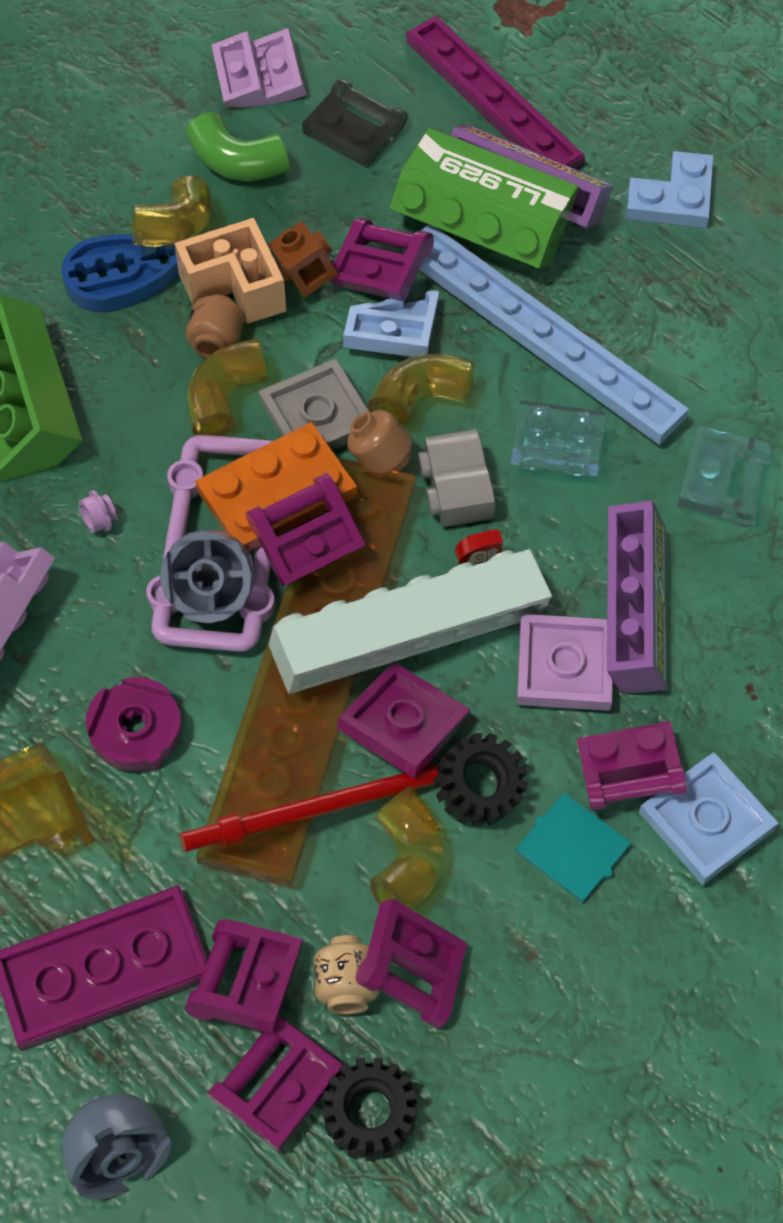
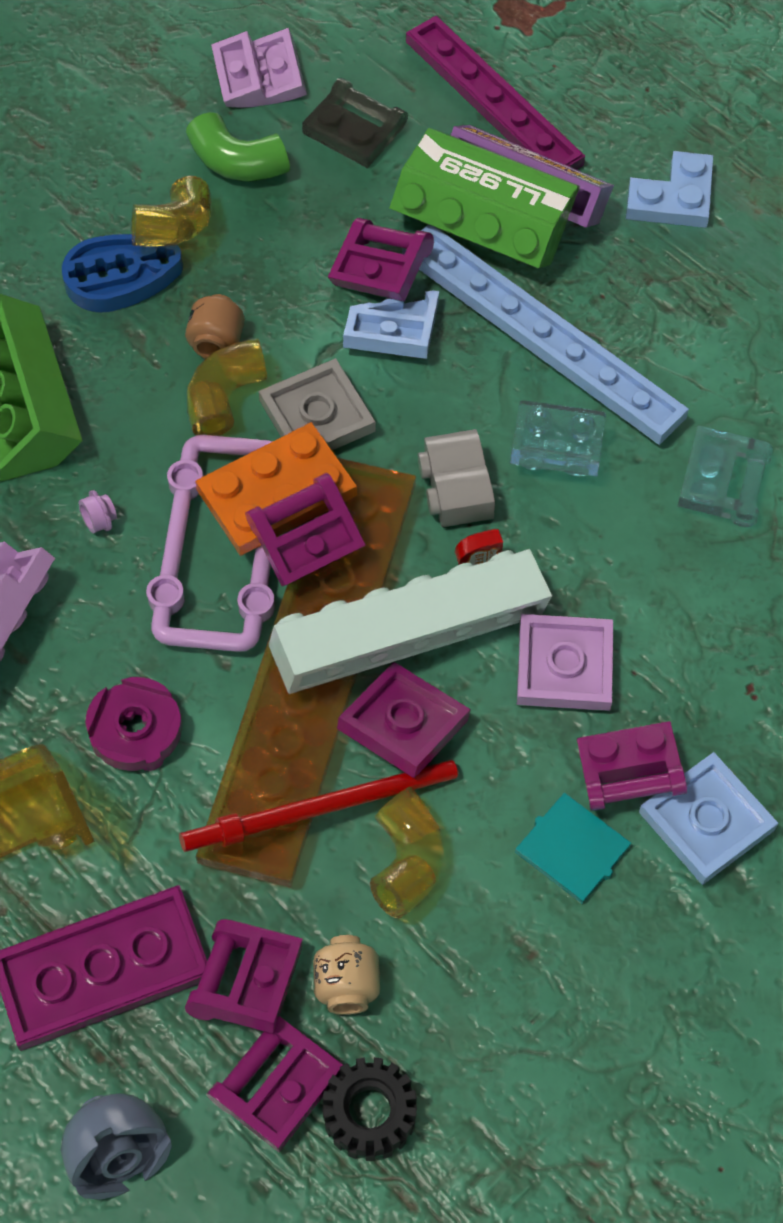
sand blue cylinder [160,529,255,624] -> none
light nougat brick [174,218,286,324] -> none
dark orange brick [267,221,338,298] -> none
medium nougat head [347,410,413,475] -> none
magenta plate [355,899,467,1028] -> none
clear yellow cylinder [367,354,475,425] -> none
black tyre [434,733,528,827] -> none
medium lavender brick [607,500,667,694] -> none

